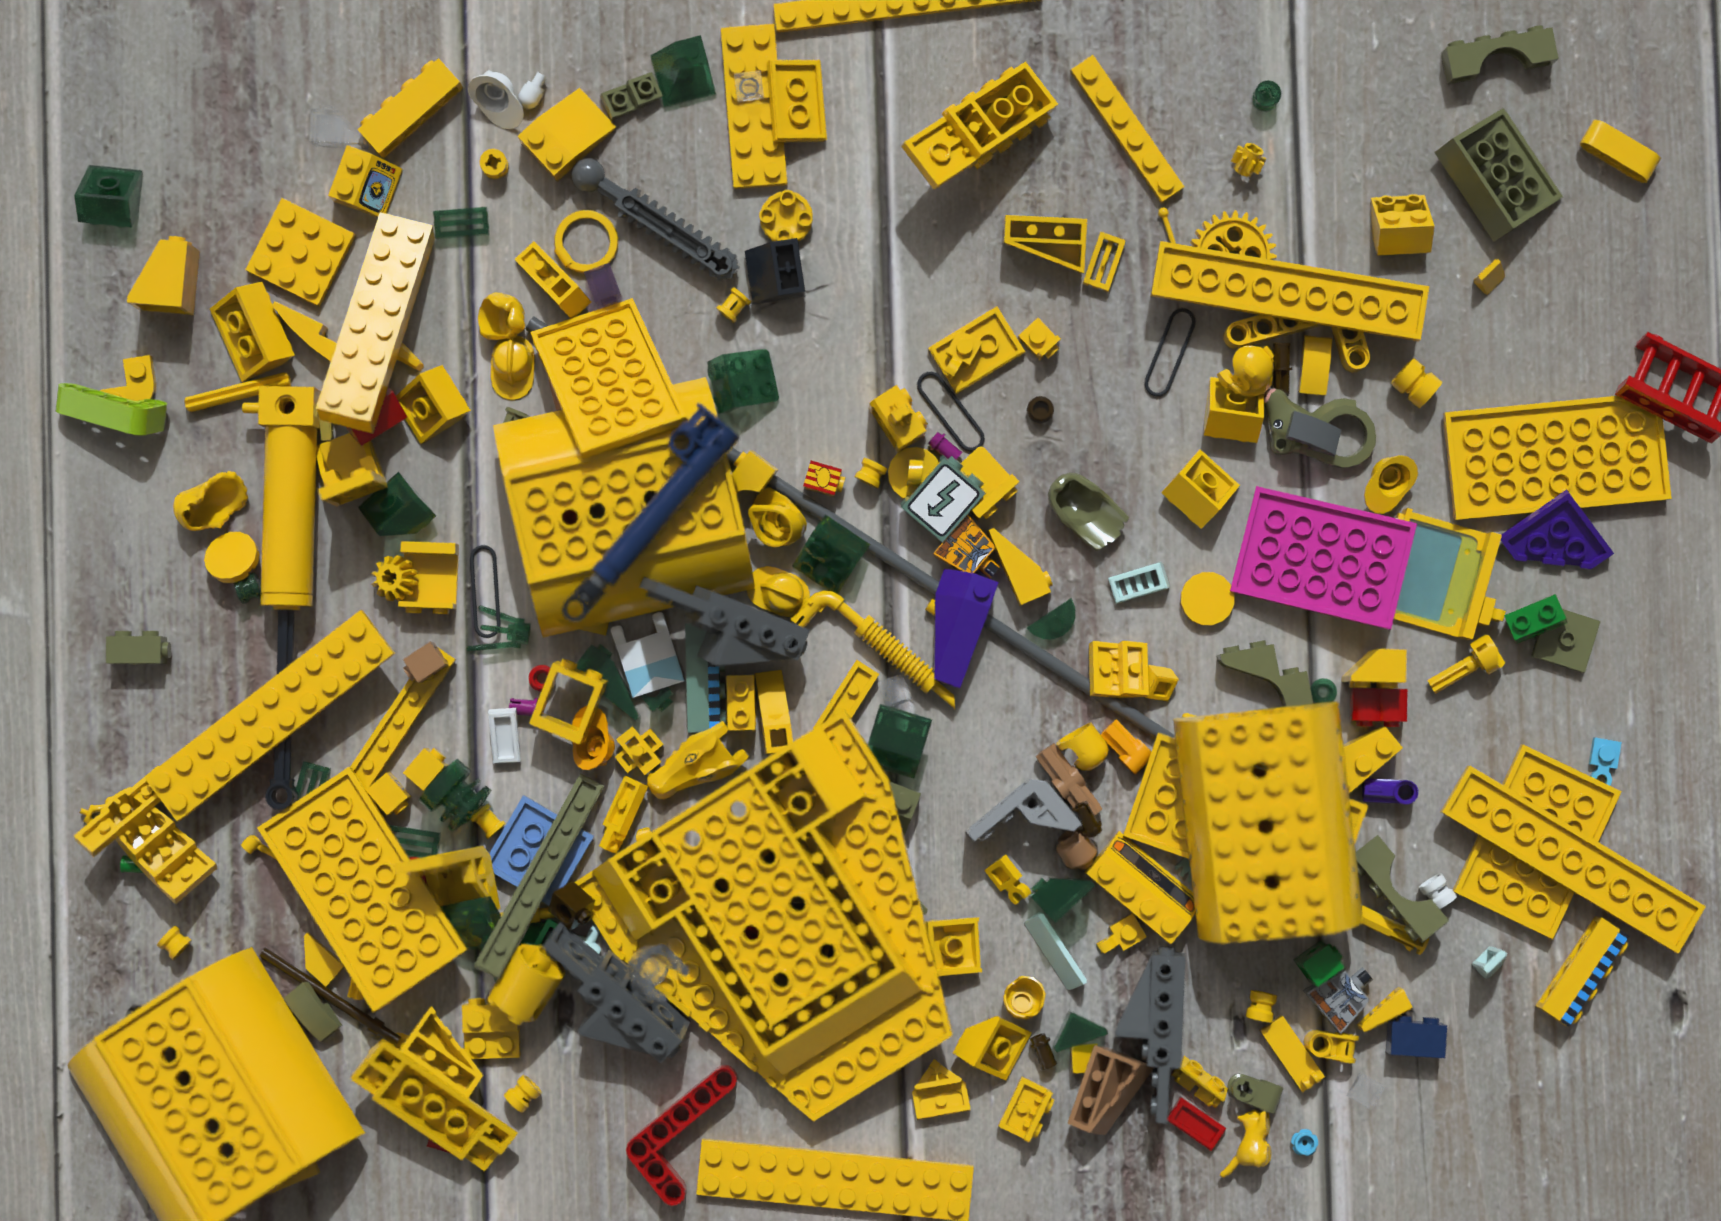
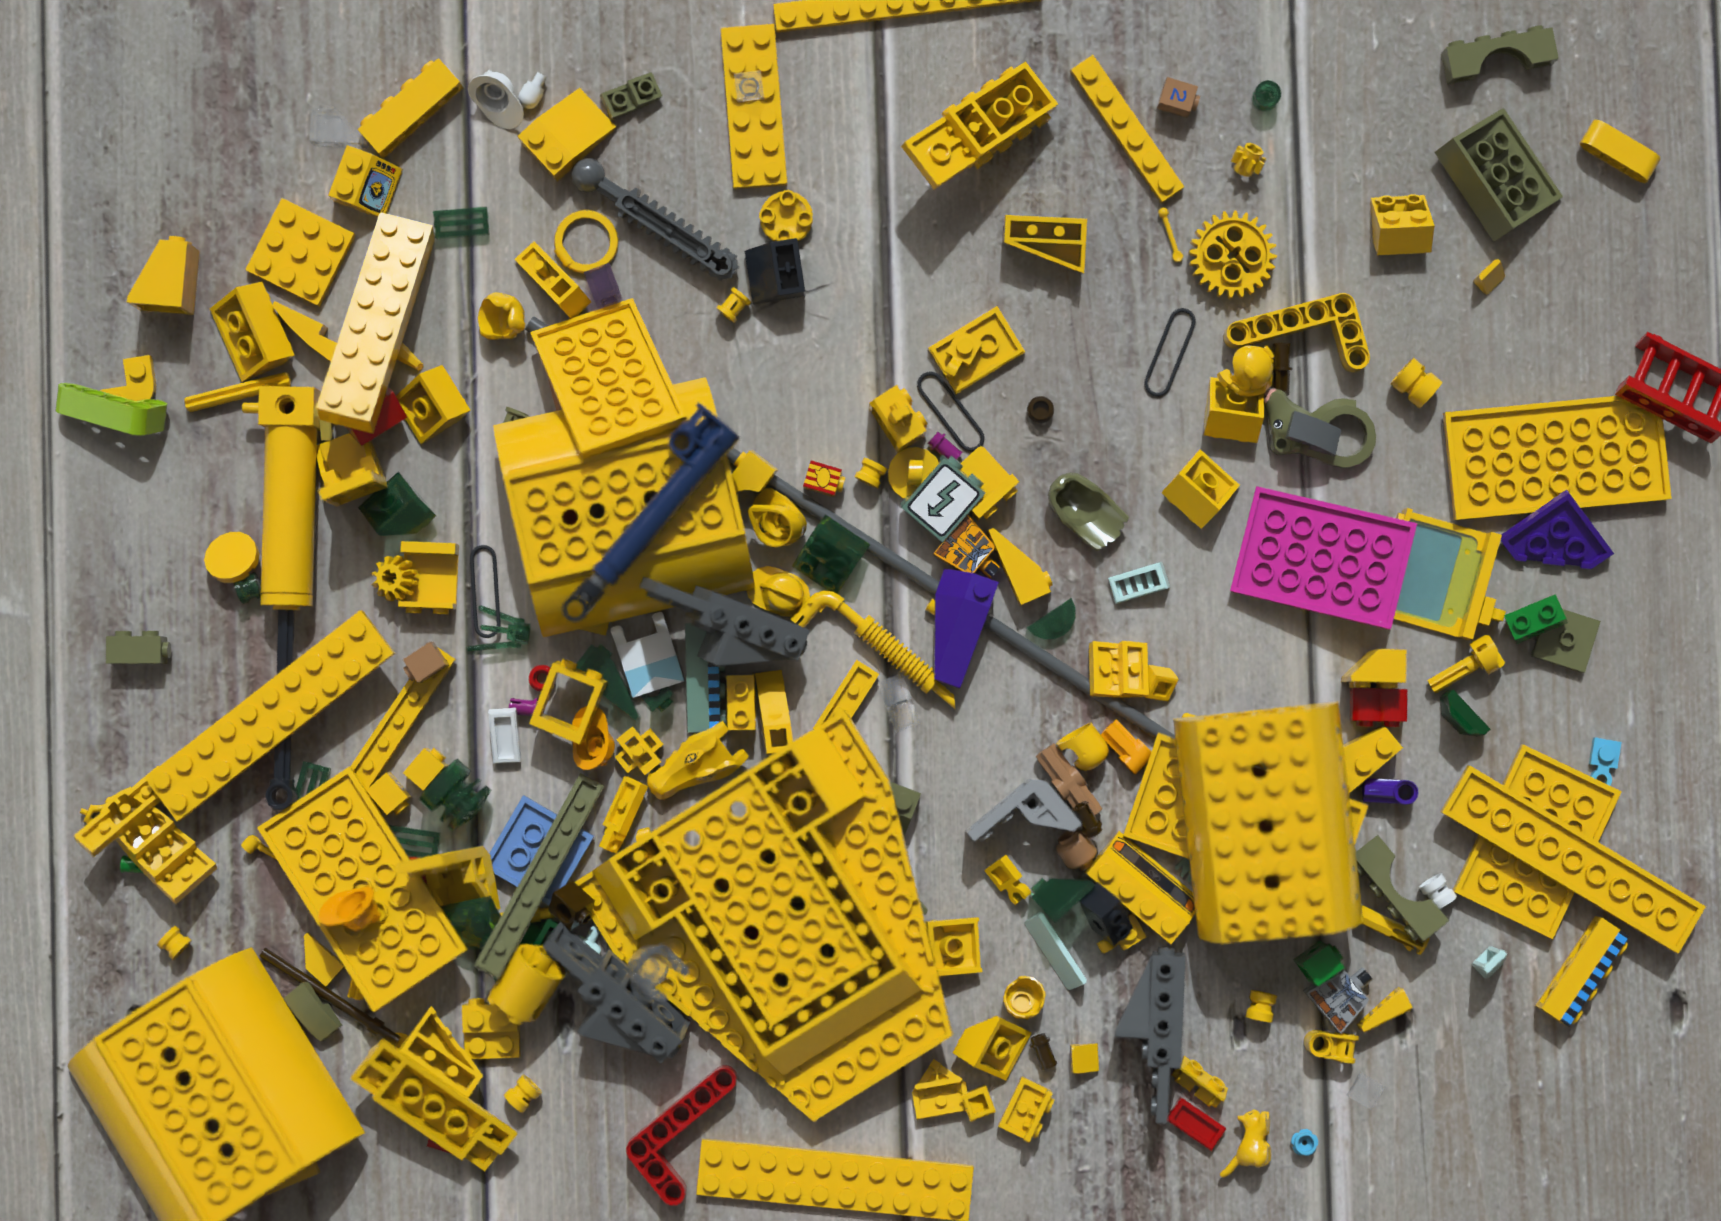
clear green slope [74,165,143,228] -> none
yellow piece [173,471,248,531] -> none
yellow bush [470,803,506,840] -> none
yellow wheel [479,149,509,180] -> none
yellow piece [491,336,535,400] -> none
clear green slope [650,35,716,108] -> none
clear green bracket [707,349,779,414] -> none
yellow tile [767,60,827,142] -> none
clear green slope [867,704,932,779] -> none
yellow bracket [1018,318,1061,360] -> none
clear green slope [1053,1010,1108,1052] -> none
medium nougat wedge [1068,1045,1155,1135] -> none
yellow tile [1082,232,1126,293] -> none
yellow plate [1151,241,1429,341] -> none
yellow tile [1180,572,1234,626] -> none
olive arch [1217,640,1313,707] -> none
olive piece [1227,1073,1284,1114] -> none
yellow hinge [1259,1015,1325,1092] -> none
yellow slope [1298,335,1332,395] -> none
clear green plate [1310,678,1337,703] -> none
yellow piece [1364,455,1418,514] -> none
dark blue brick [1385,1015,1447,1058] -> none
none -> light orange piece [318,886,381,930]
none -> yellow slope [961,1084,996,1122]
none -> black brick [1079,883,1133,946]
none -> medium nougat brick [1157,77,1200,118]
none -> dark green slope [1440,690,1491,737]

